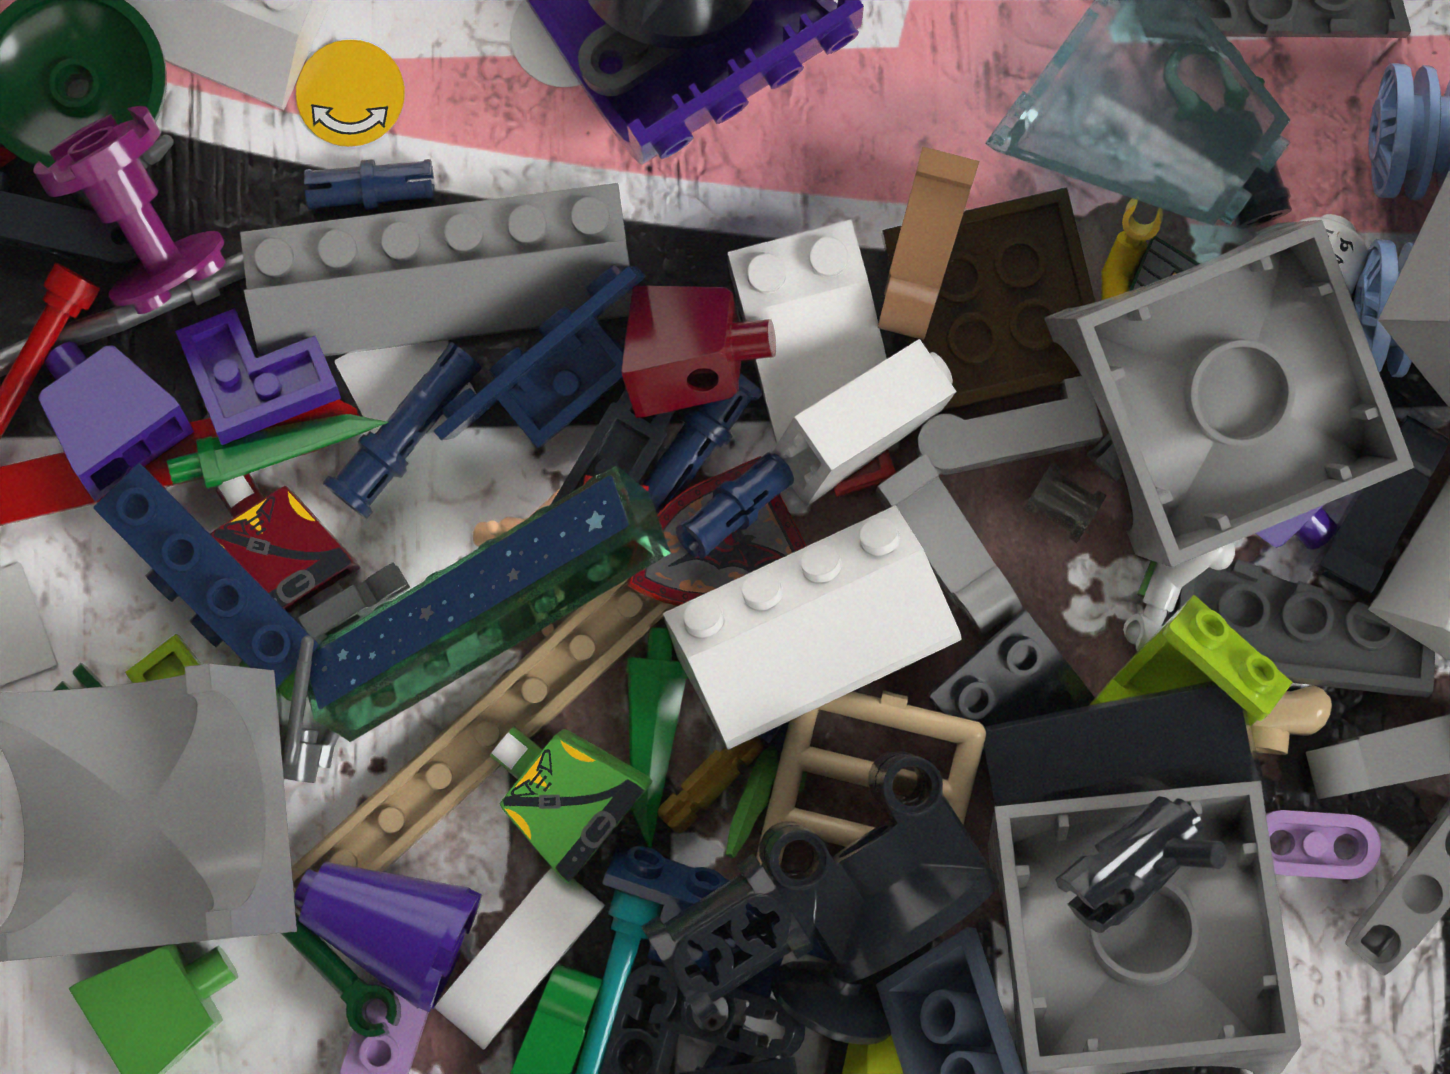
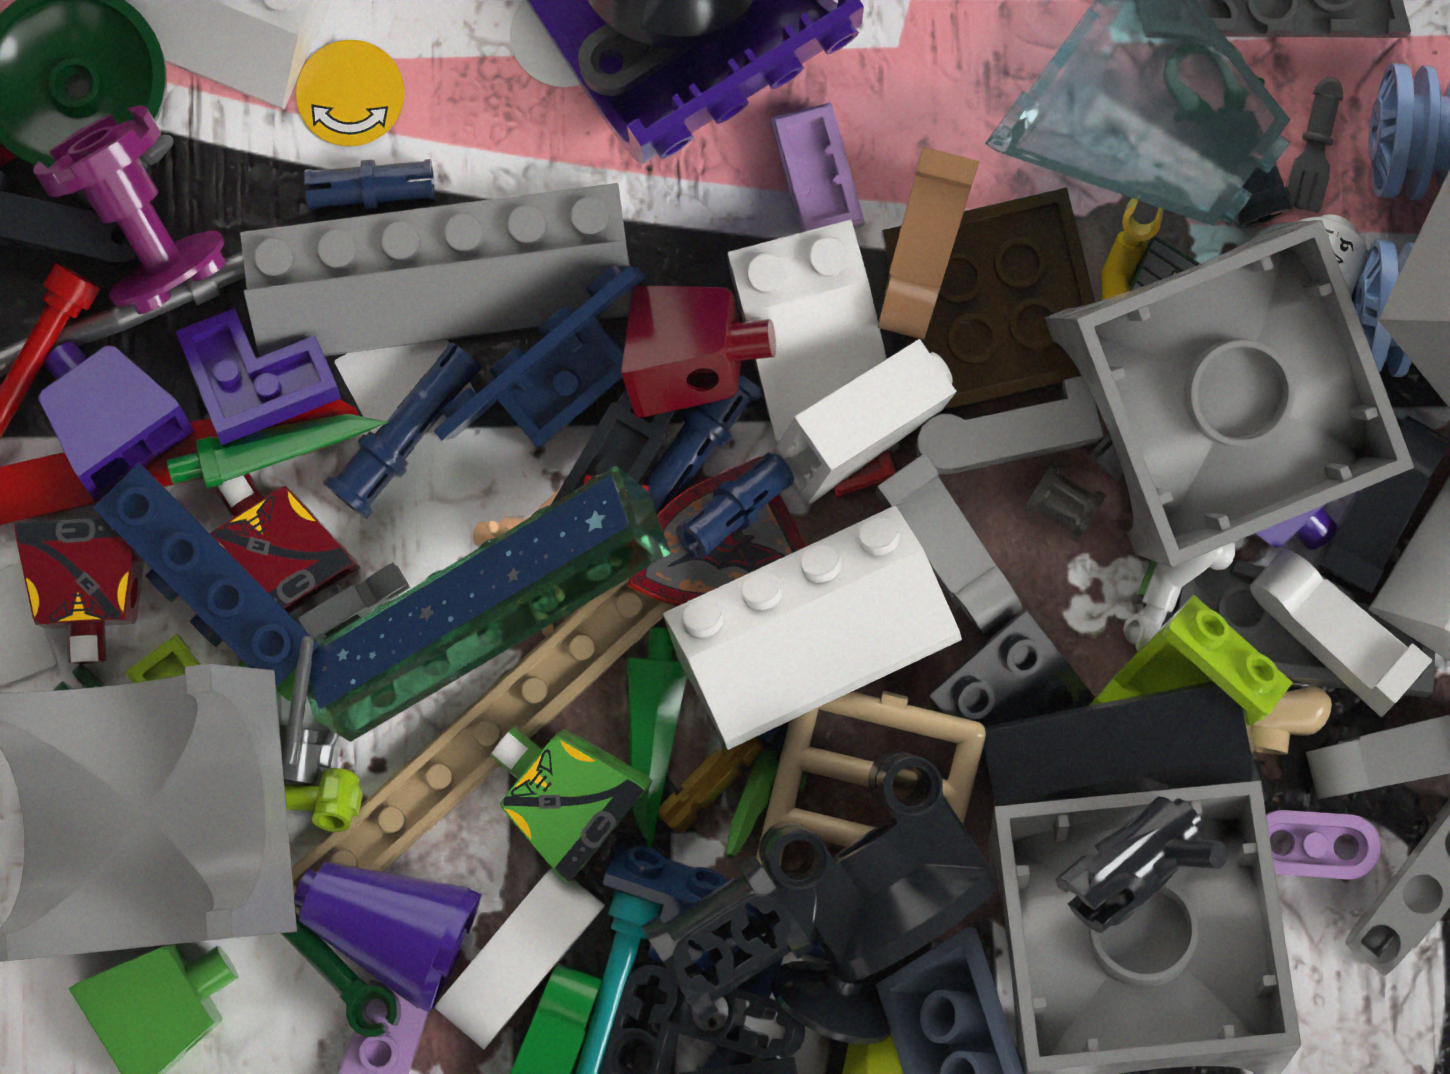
none -> dark red torso [14,518,145,664]
none -> lime bar [284,768,363,832]
none -> lavender plate [770,102,865,233]
none -> white leg [1250,549,1433,717]
none -> dark grey piece [1286,77,1343,213]

